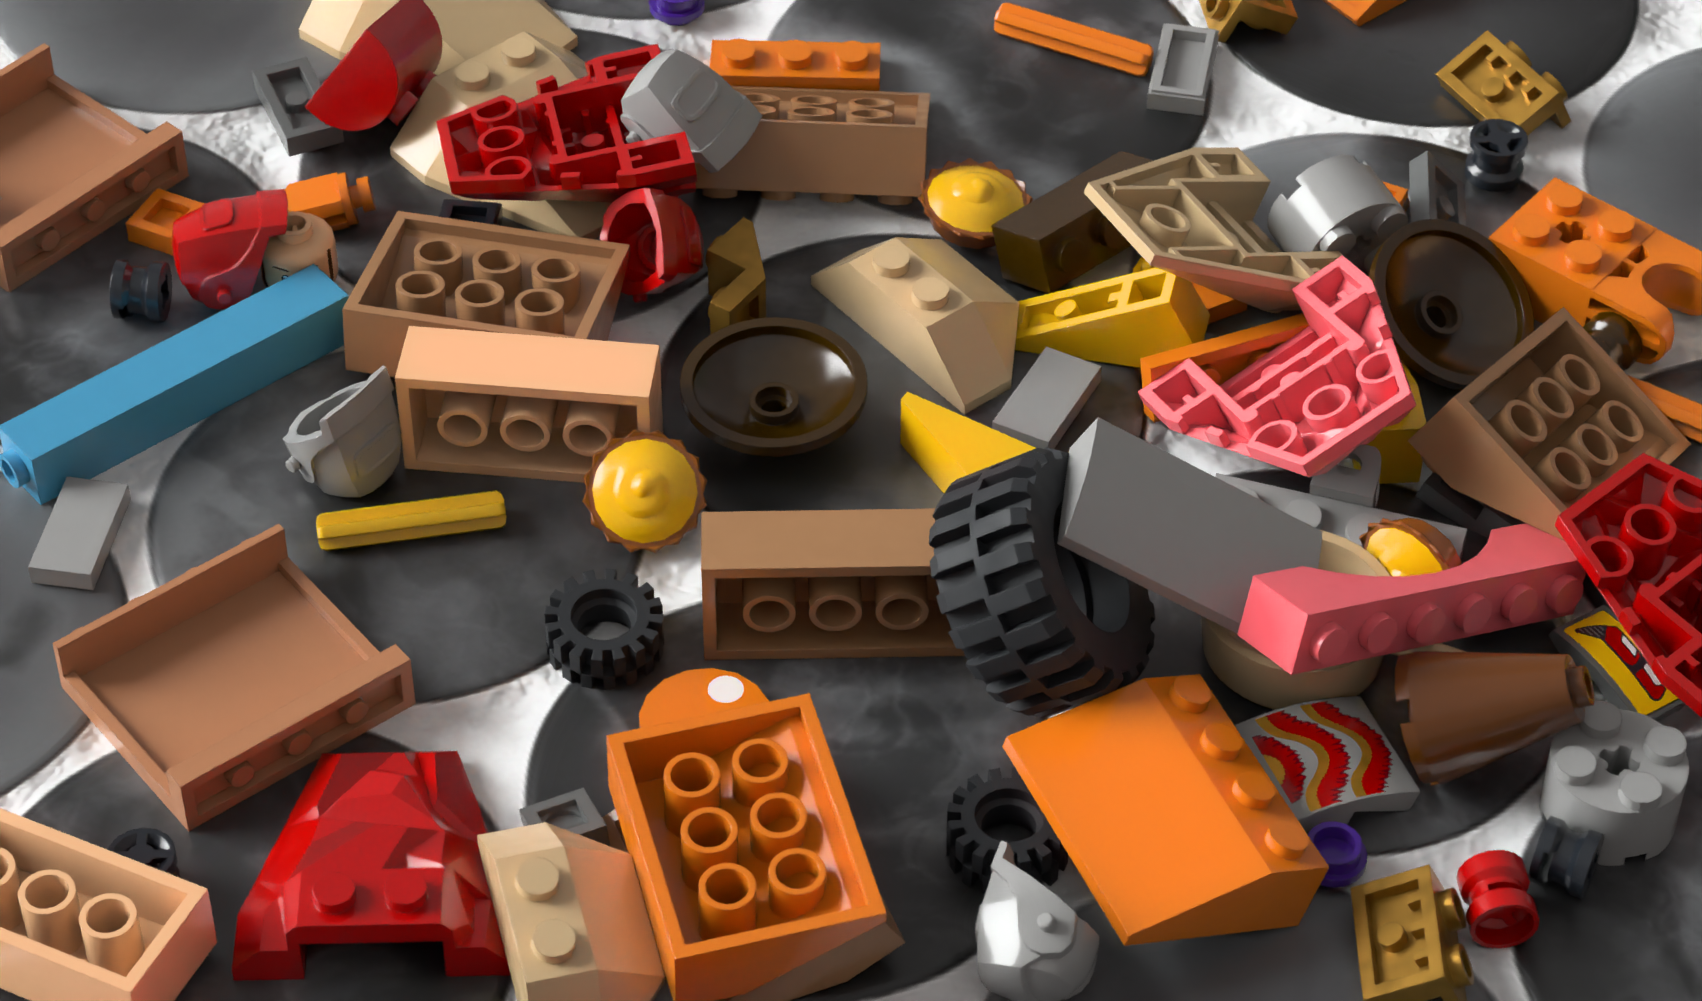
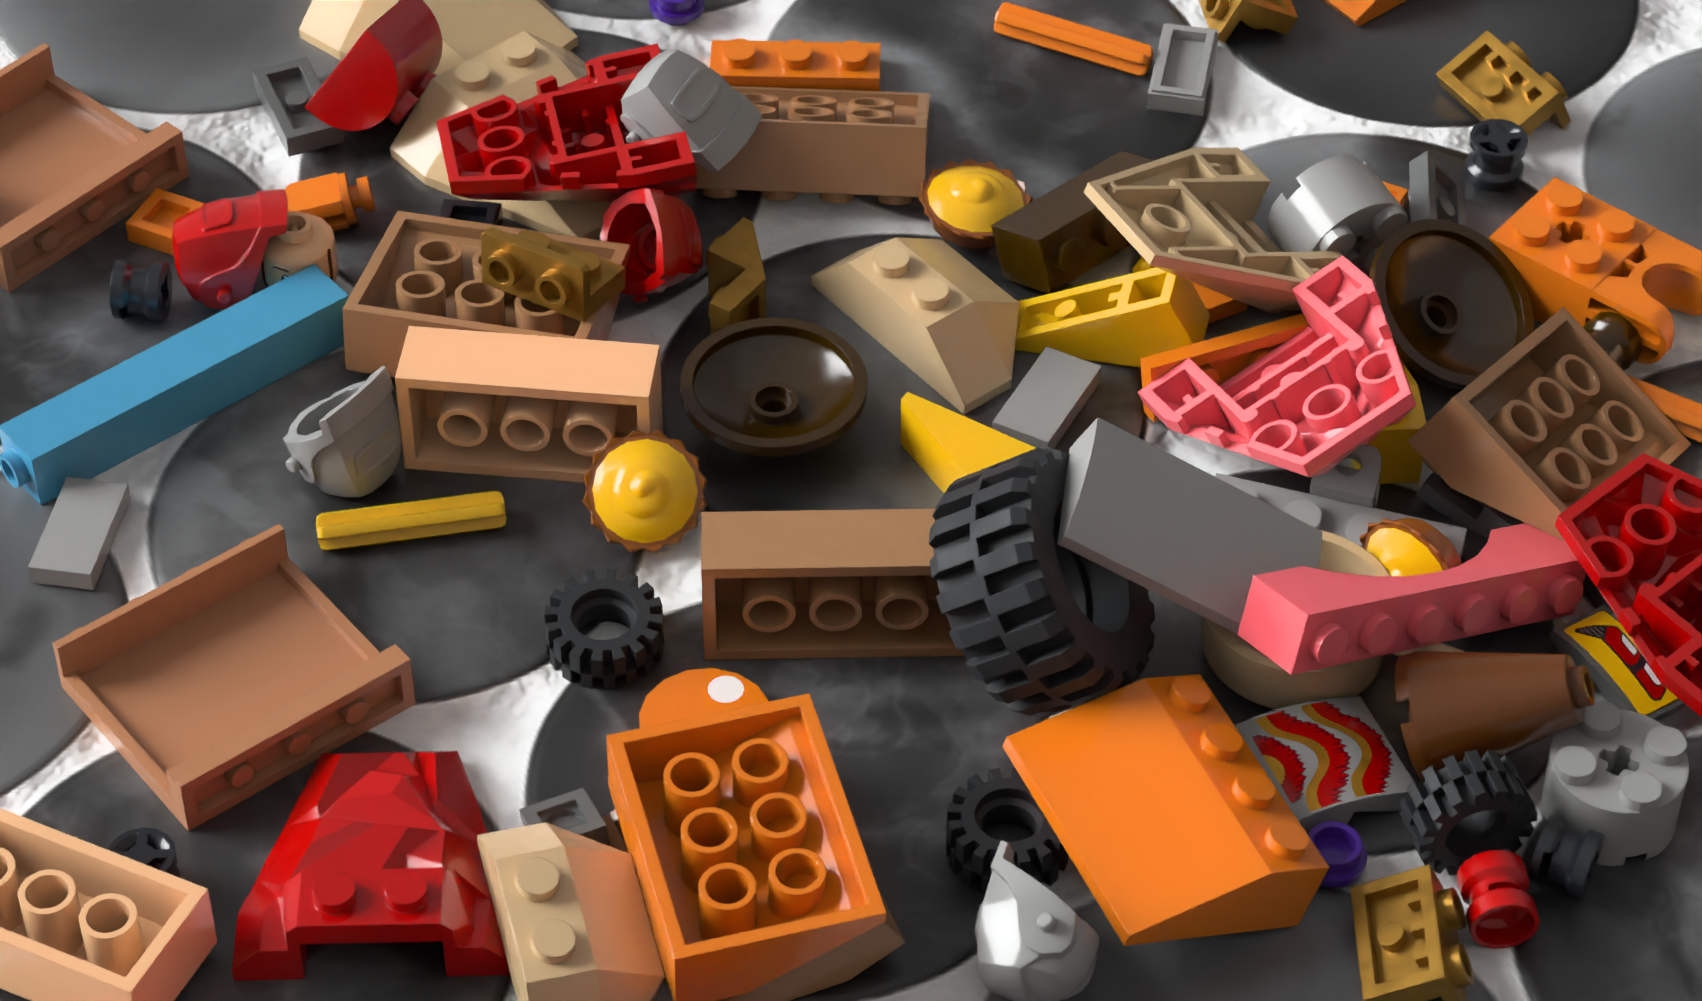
none -> pearl gold bracket [481,227,625,322]
none -> black tyre [1400,750,1538,875]

